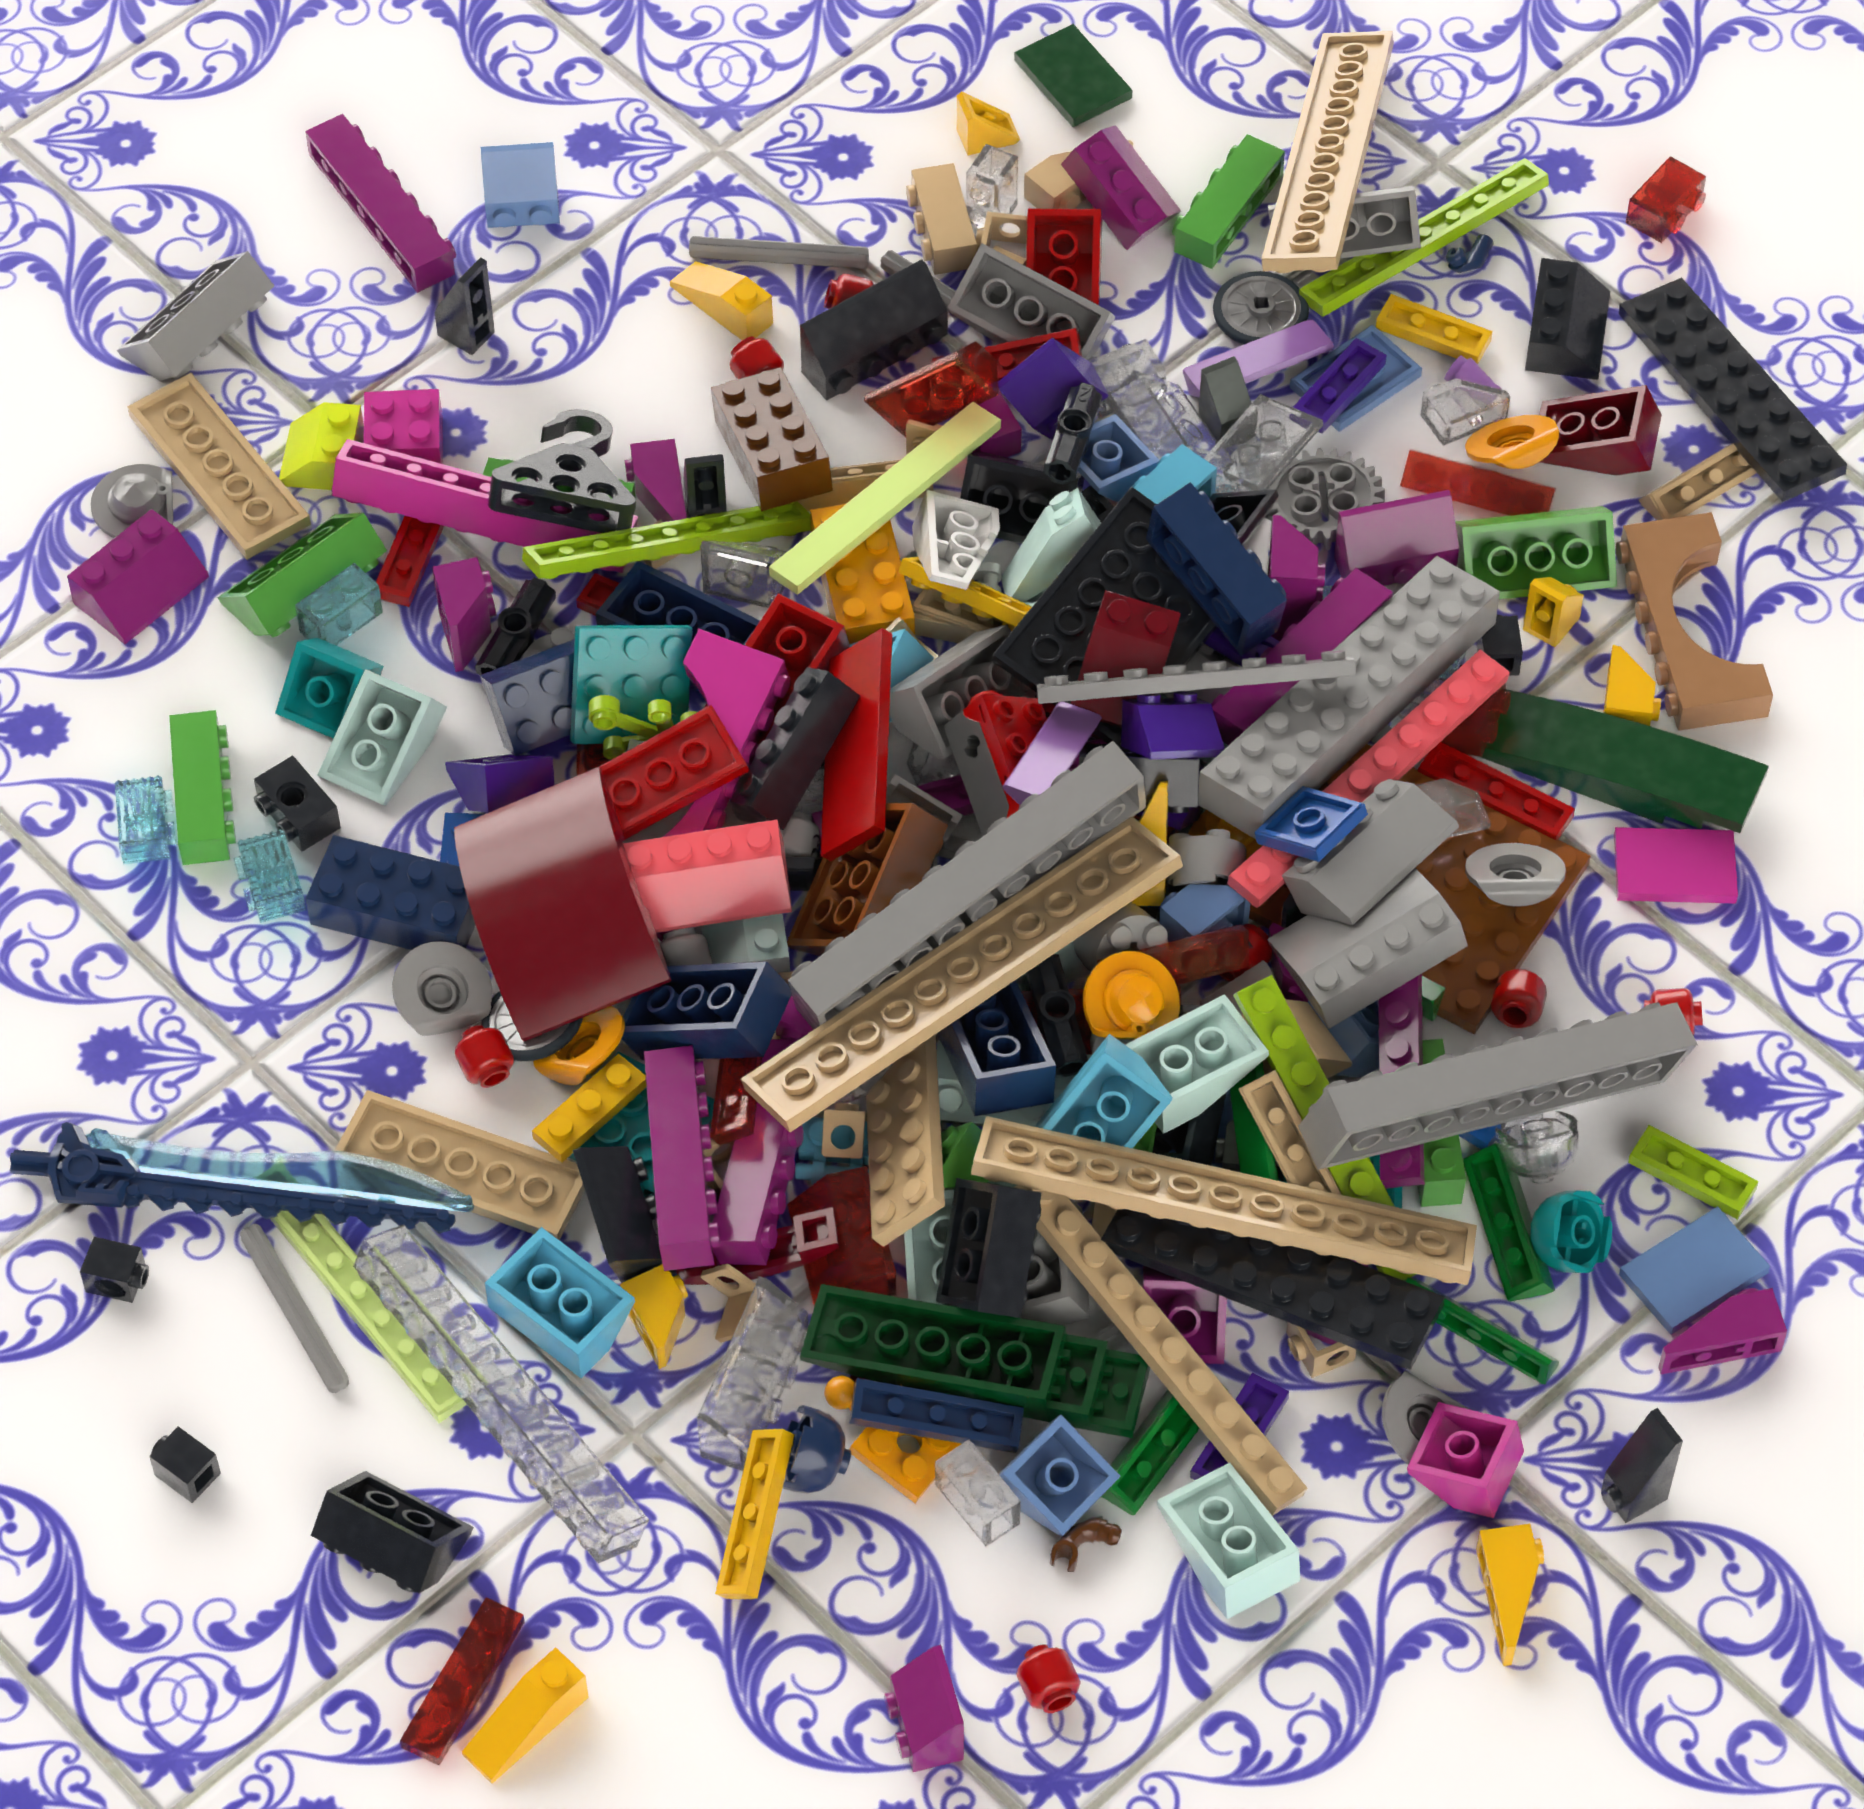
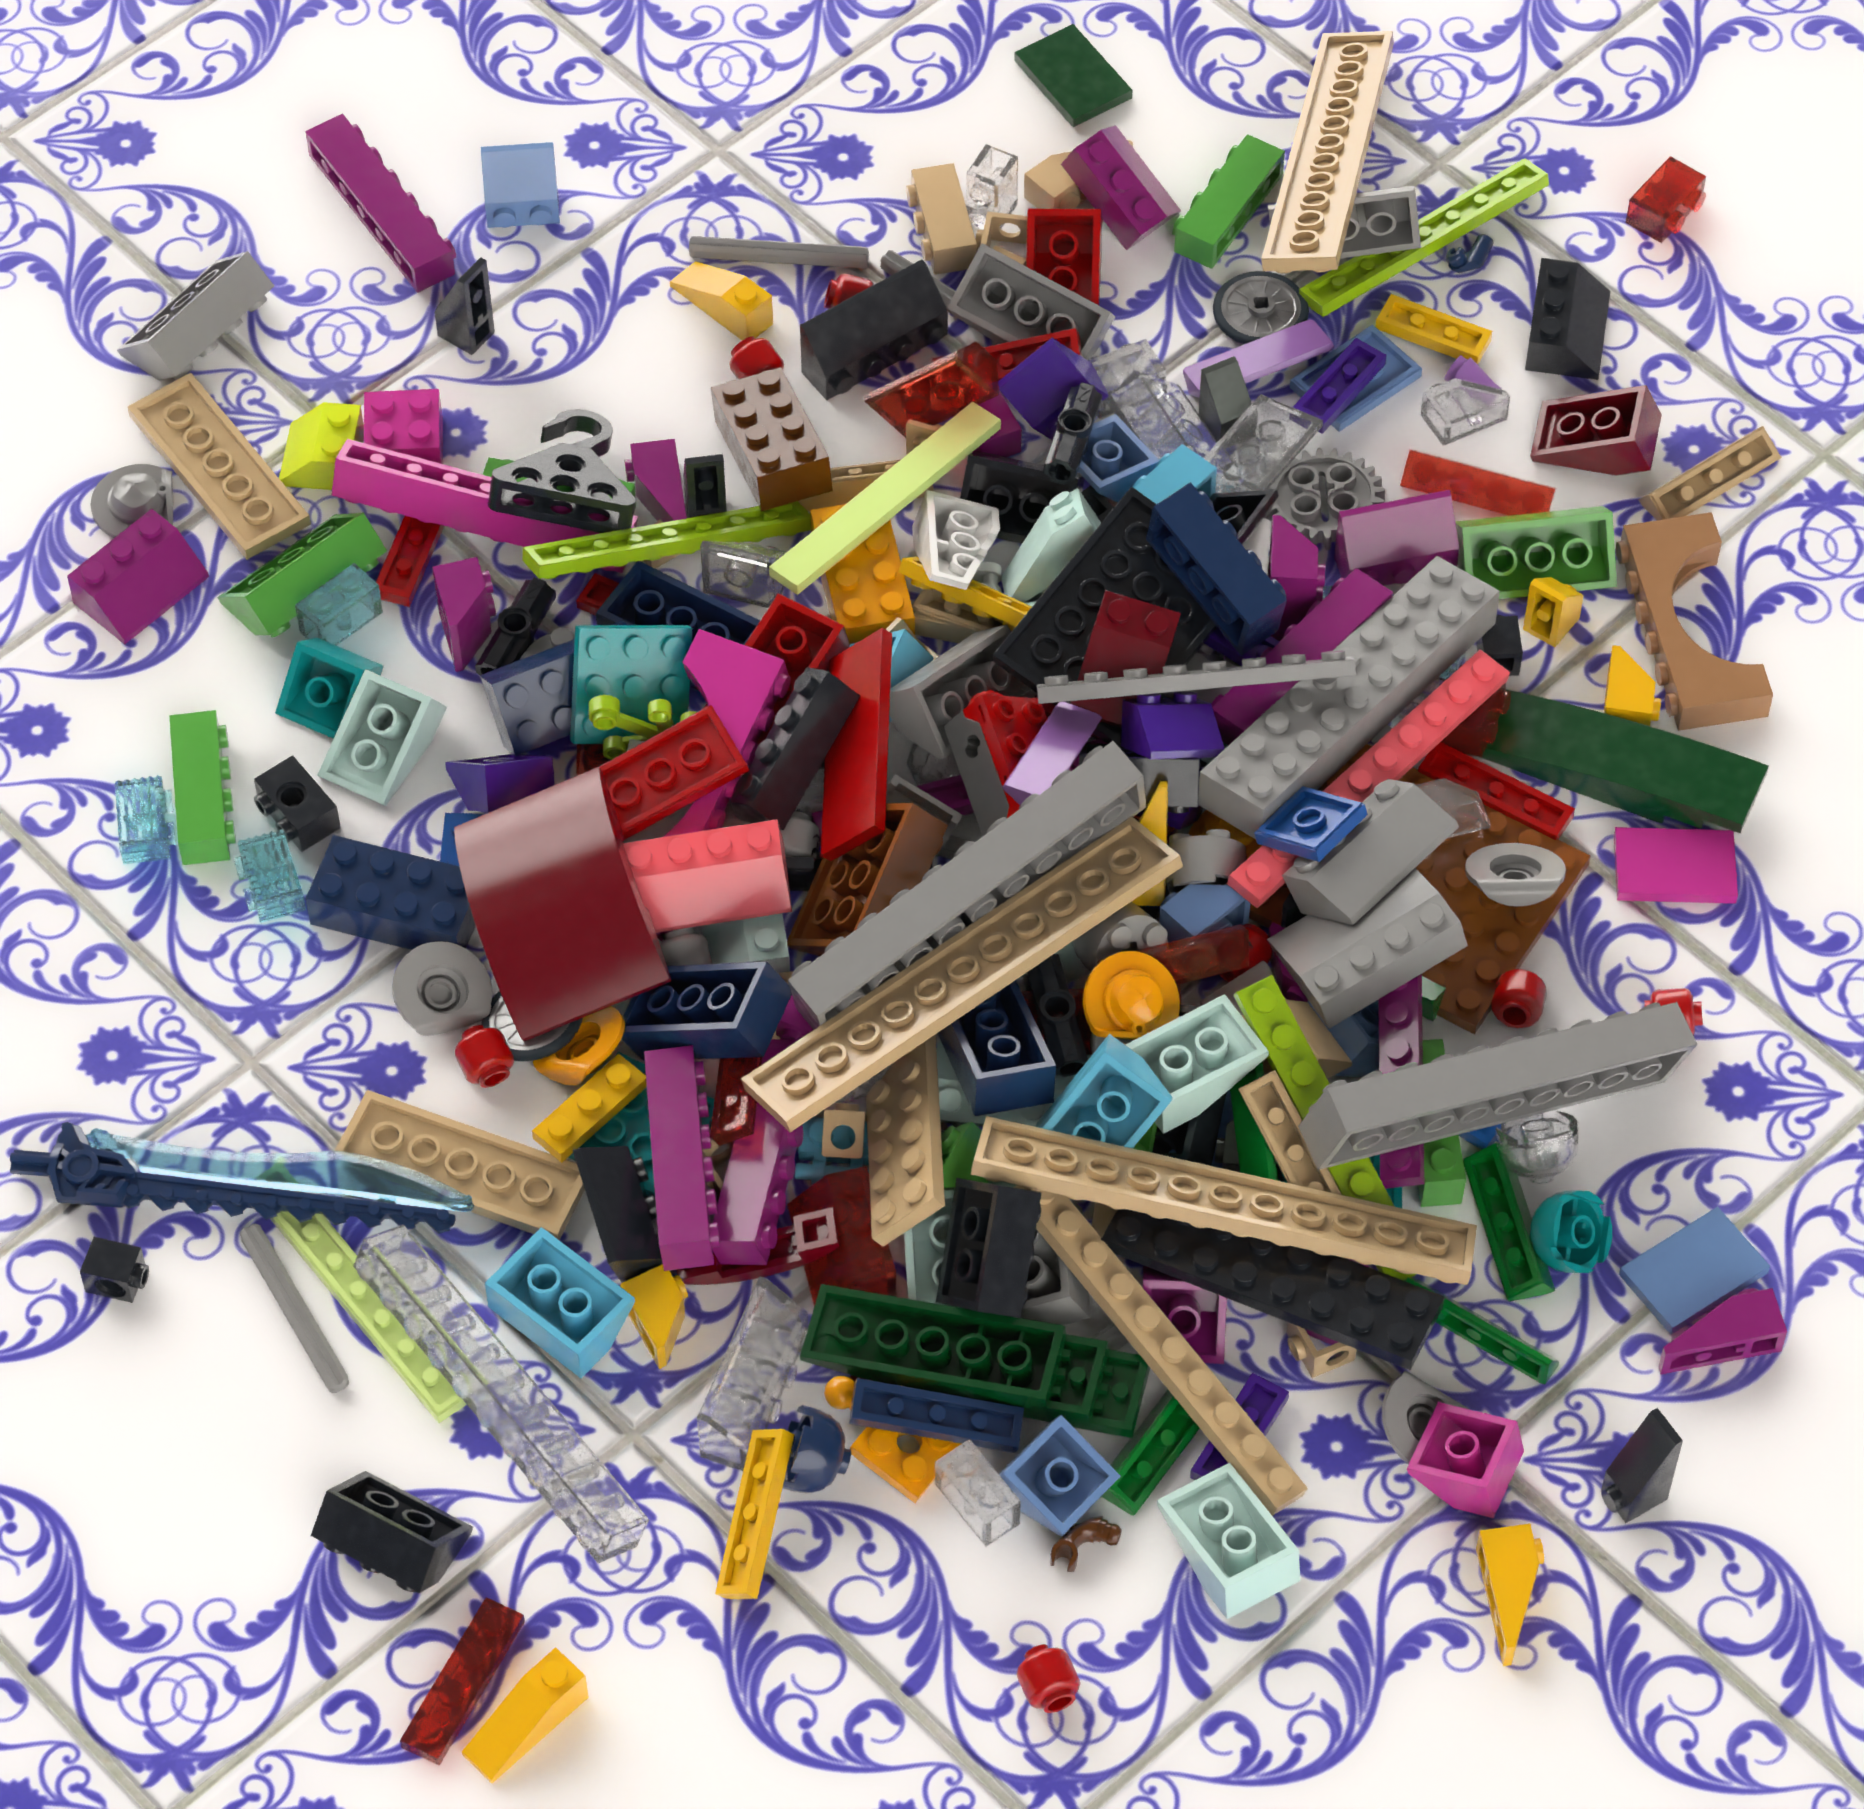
black brick [149,1426,221,1503] -> none
tan bracket [701,1264,762,1343] -> none
magenta slope [884,1645,964,1772] -> none
yellow slope [957,91,1020,156] -> none
light orange hat [1465,415,1559,469] -> none
black plate [1619,277,1847,502] -> none
lime plate [1628,1125,1759,1220] -> none

